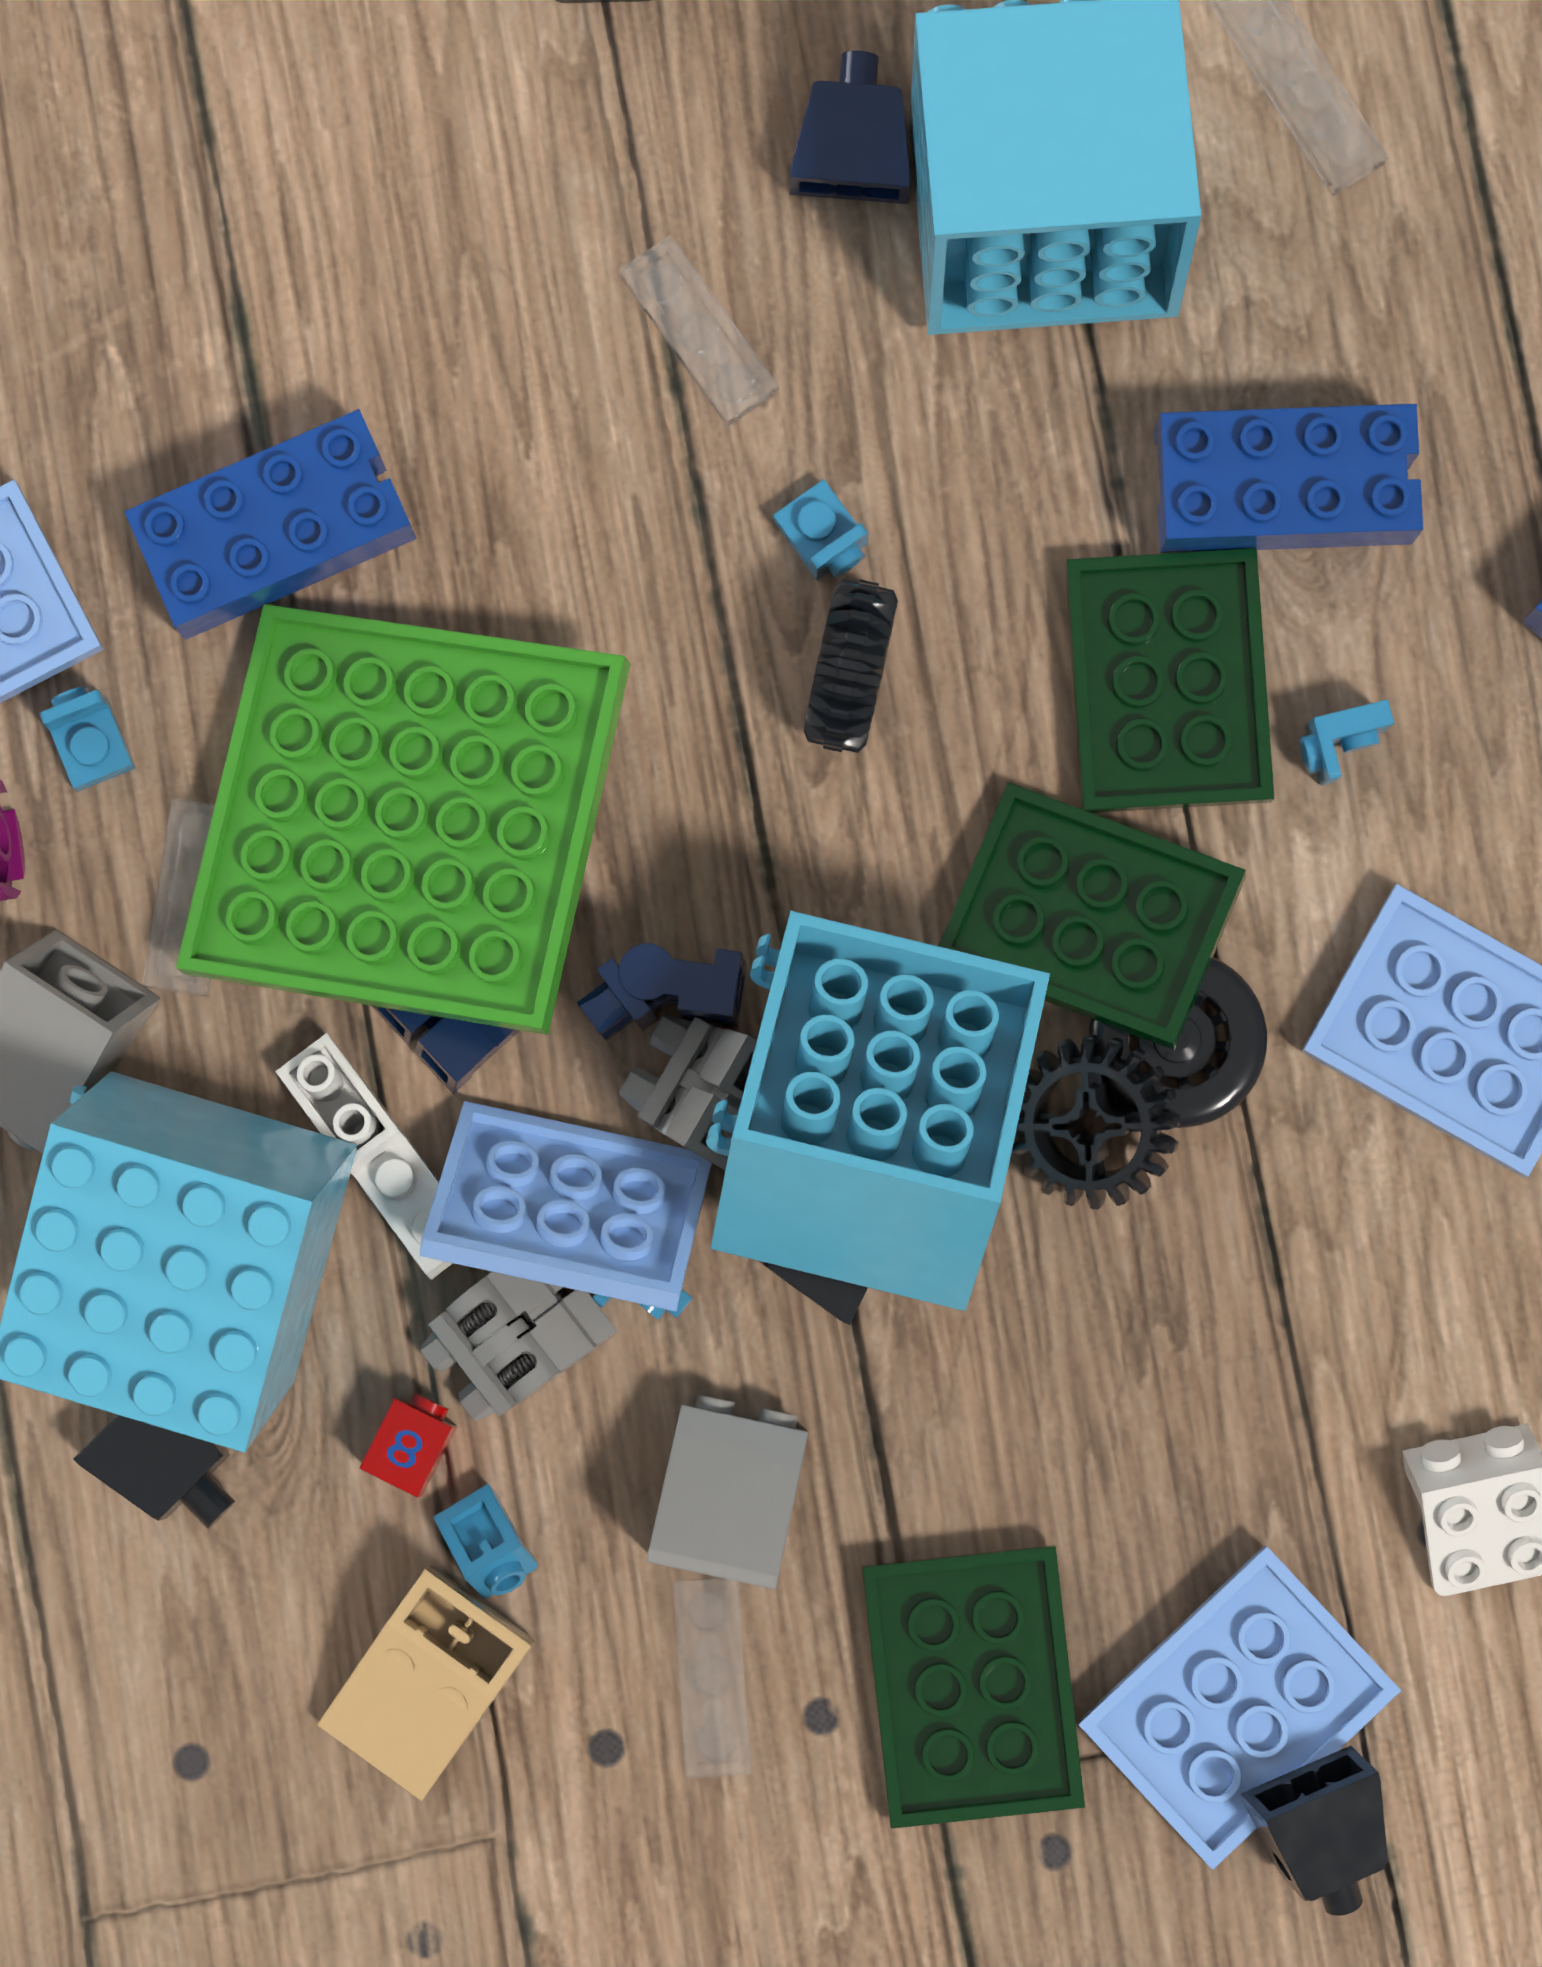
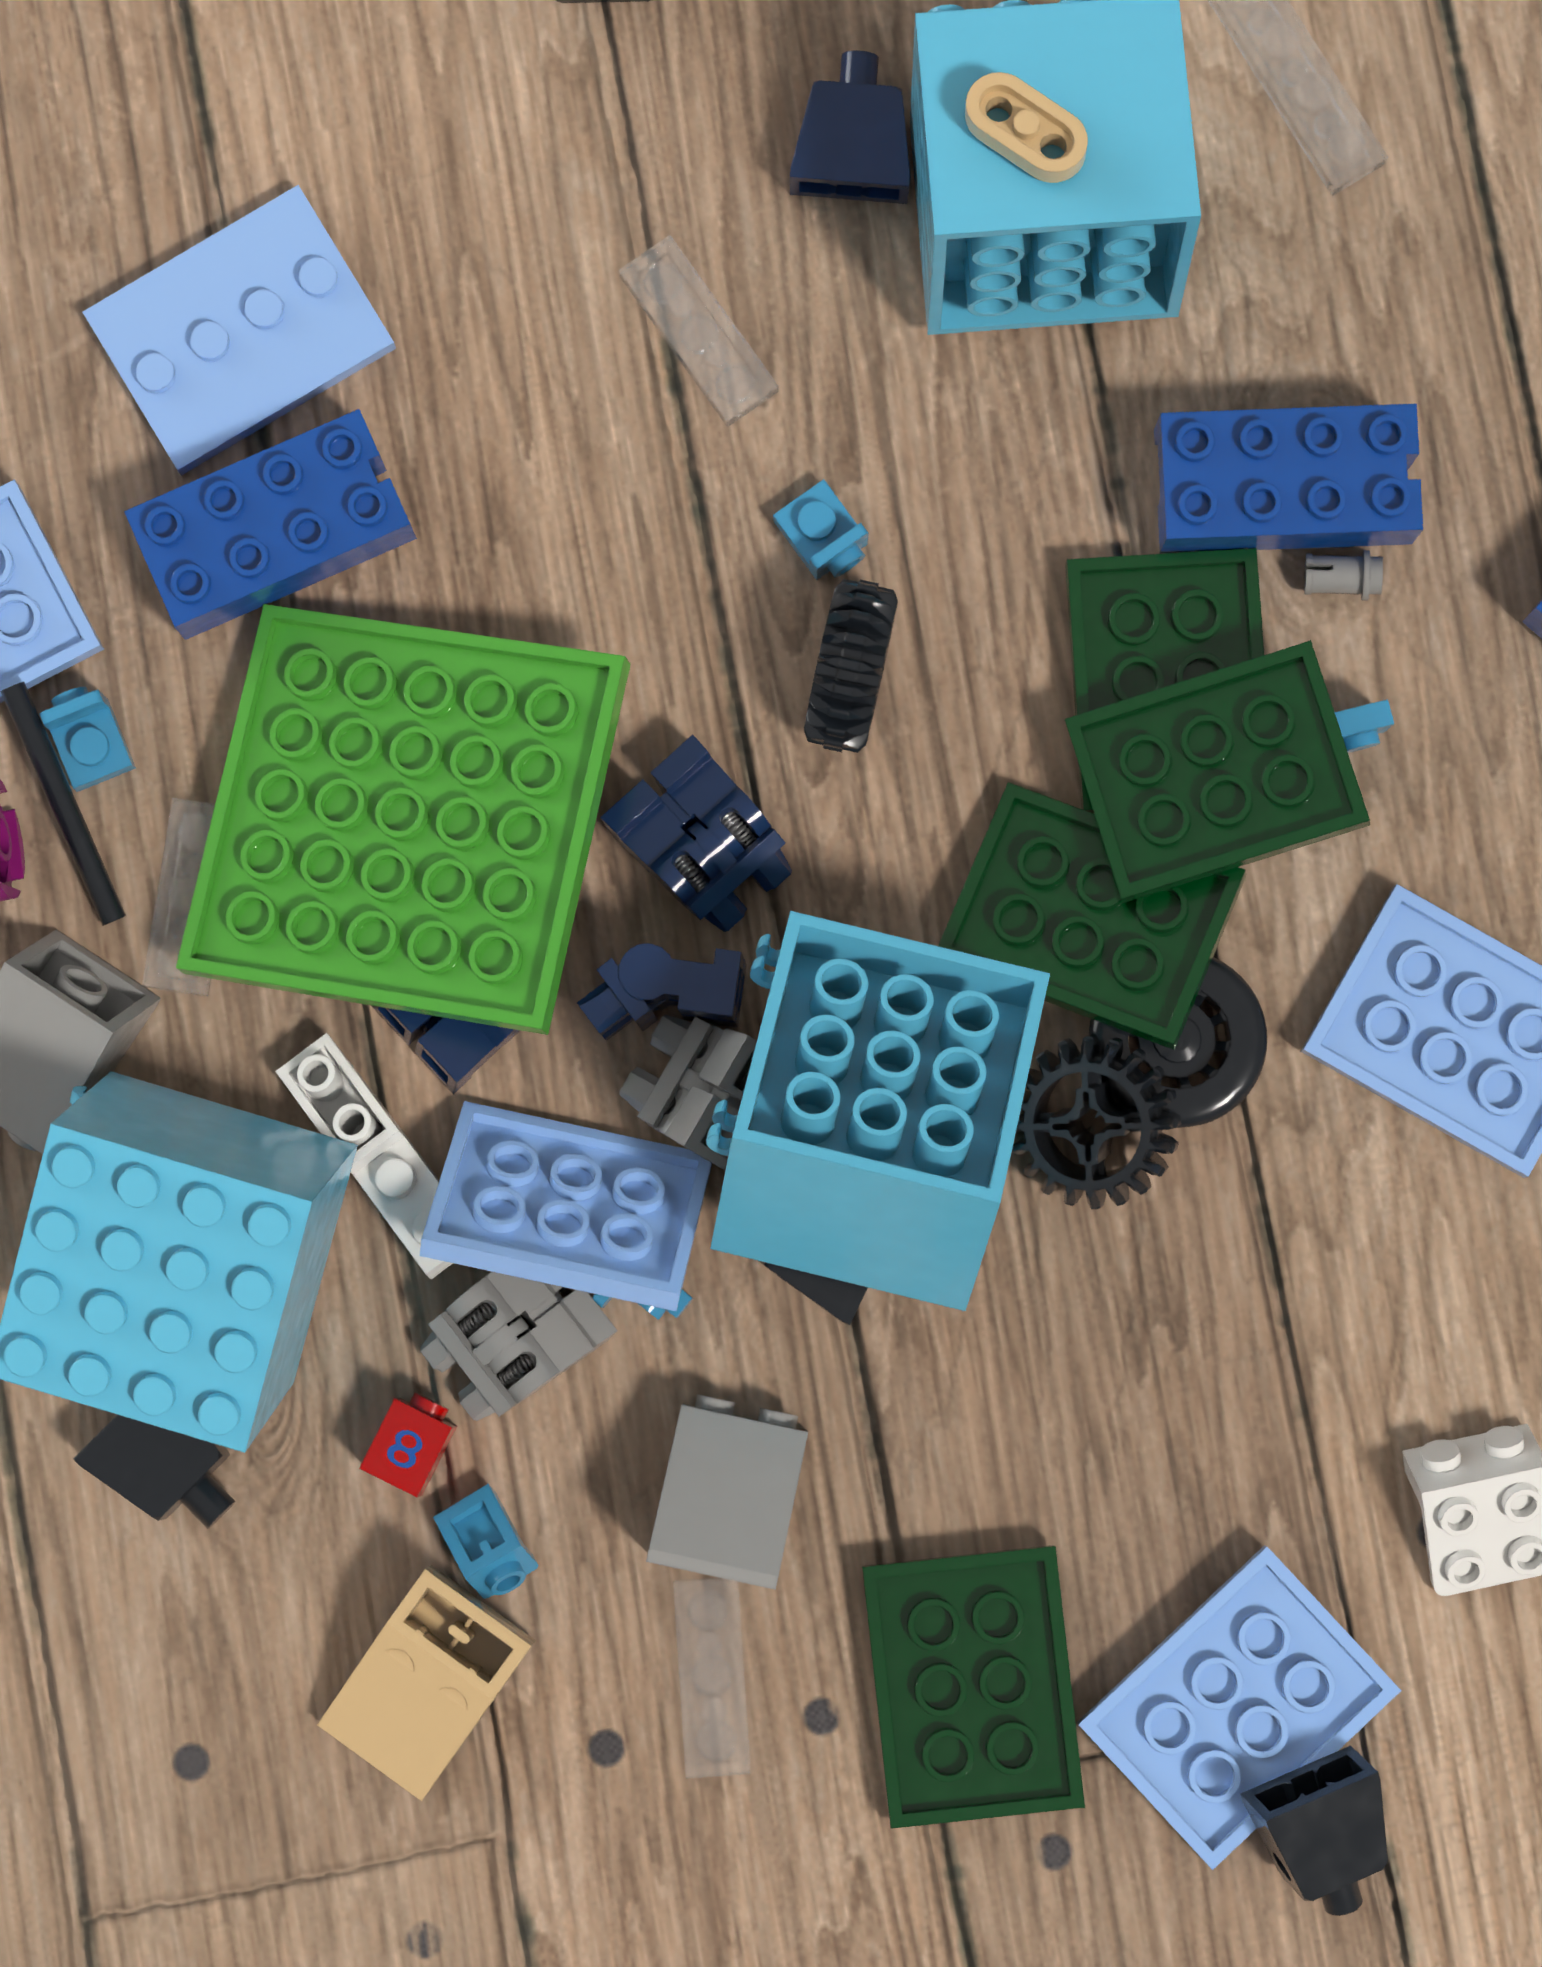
none -> black bar [0,682,126,926]
none -> light blue plate [83,185,396,476]
none -> dark blue hips [600,734,792,932]
none -> tan plate [965,72,1088,183]
none -> dark green plate [1065,640,1370,903]
none -> light grey pin [1304,550,1383,601]

